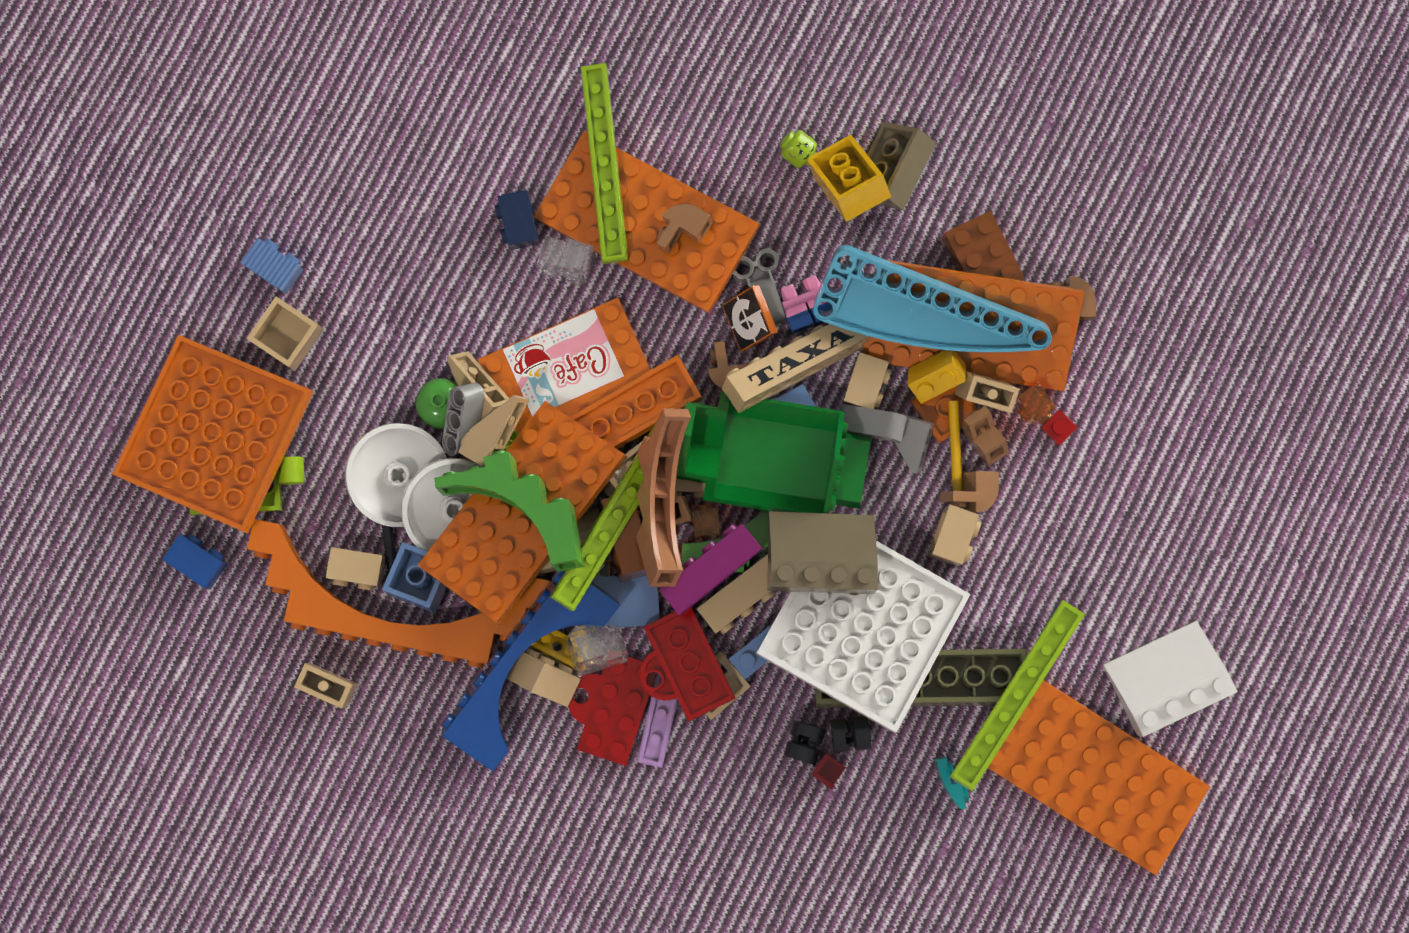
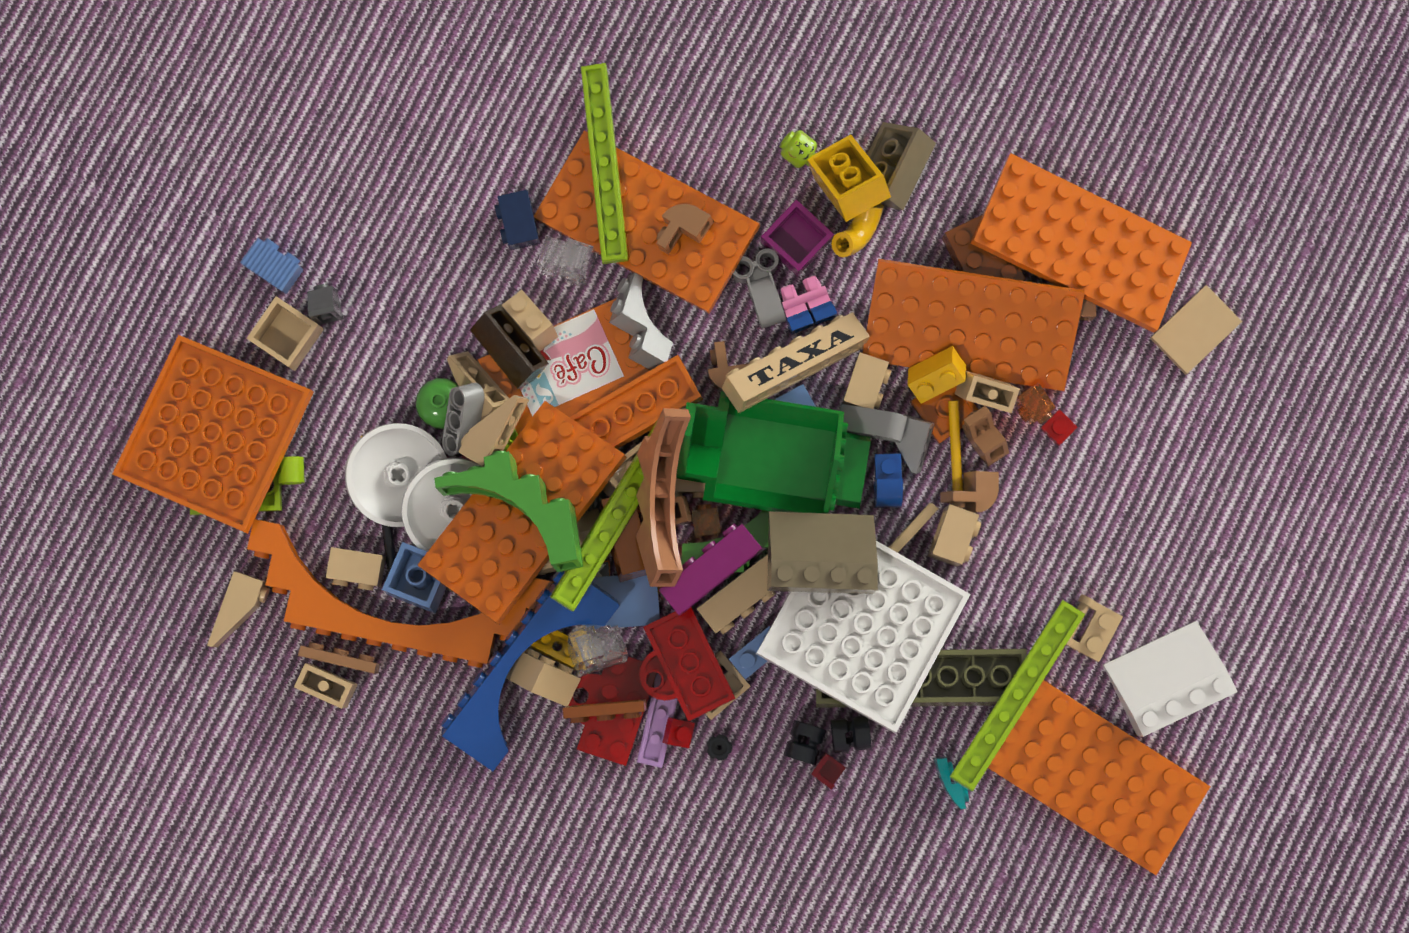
blue brick [162,533,228,589] -> none
tile [722,285,778,352] -> none
medium azure beam [813,245,1052,352] -> none
none -> tan slope [207,571,269,647]
none -> medium nougat plate [298,642,381,674]
none -> dark grey slope [307,284,344,325]
none -> dark brown brick [470,304,549,389]
none -> tan brick [502,290,558,352]
none -> dark orange plate [563,699,647,723]
none -> light grey arch [609,272,673,370]
none -> red plate [662,717,695,748]
none -> black plate [707,734,732,760]
none -> magenta piece [760,200,834,277]
none -> yellow cylinder [831,203,884,258]
none -> blue brick [874,454,903,508]
none -> tan tile [888,503,939,553]
none -> orange plate [970,153,1192,333]
none -> tan plate [1066,594,1123,662]
none -> tan tile [1150,285,1242,375]

